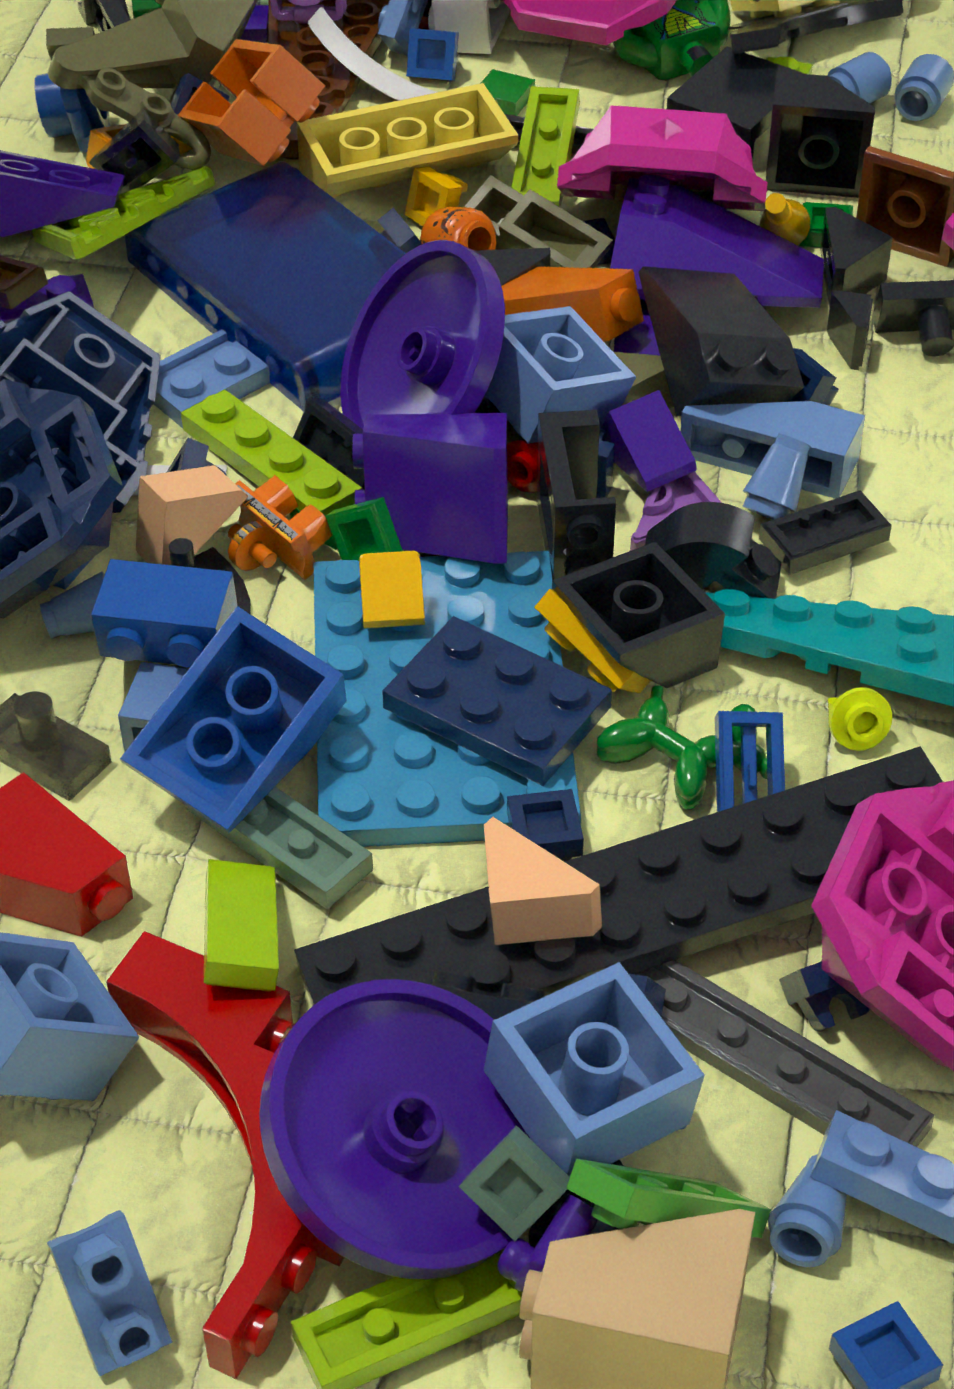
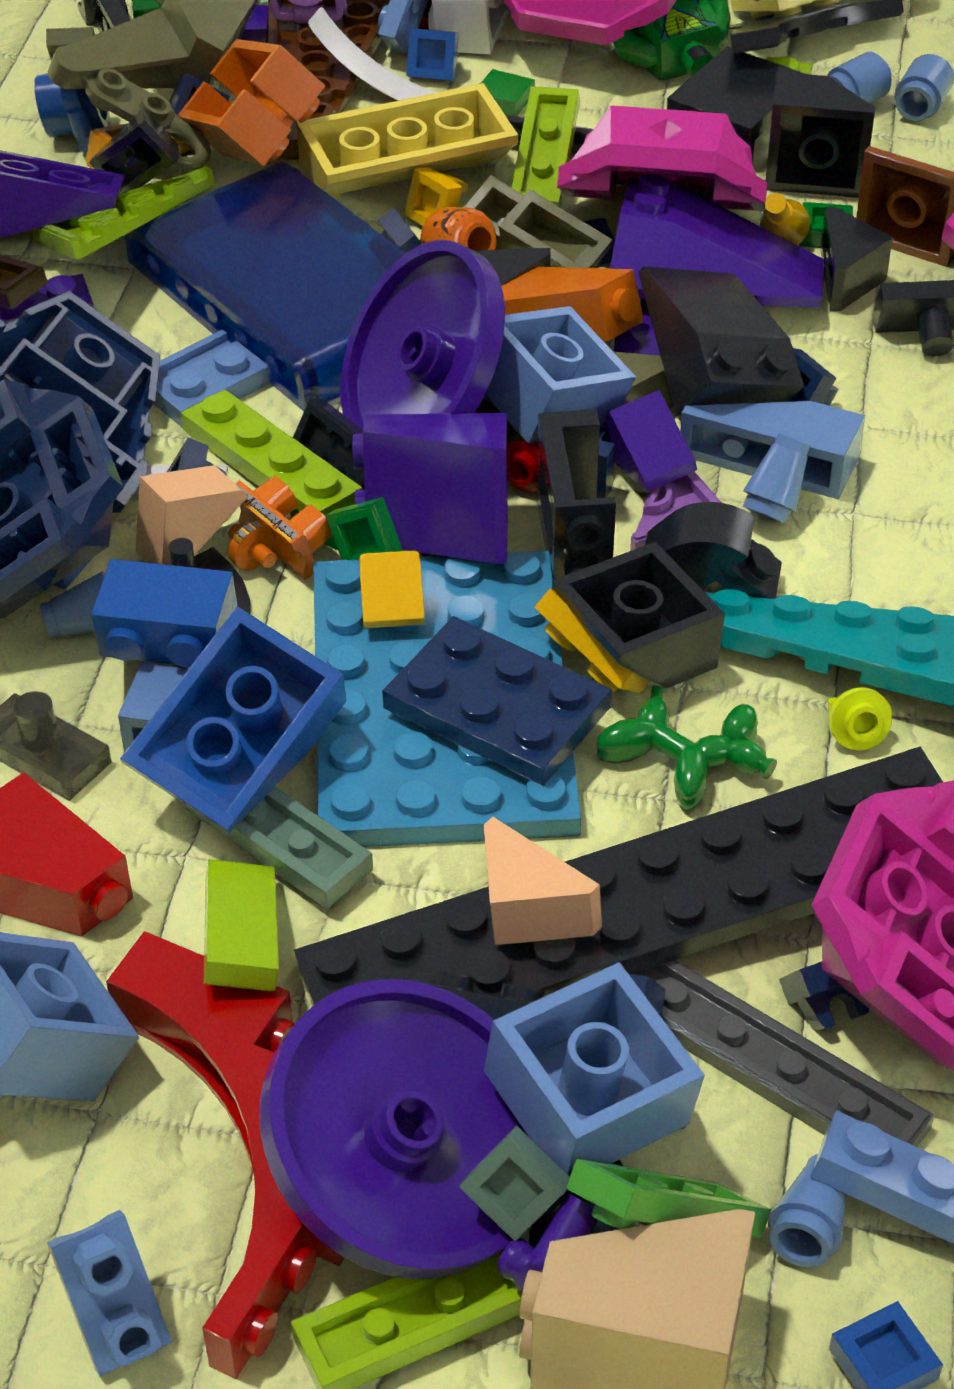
dark blue tile [507,789,584,862] -> none
blue tile [715,711,785,812] -> none
black plate [759,490,892,575] -> none
black slope [827,290,873,370] -> none

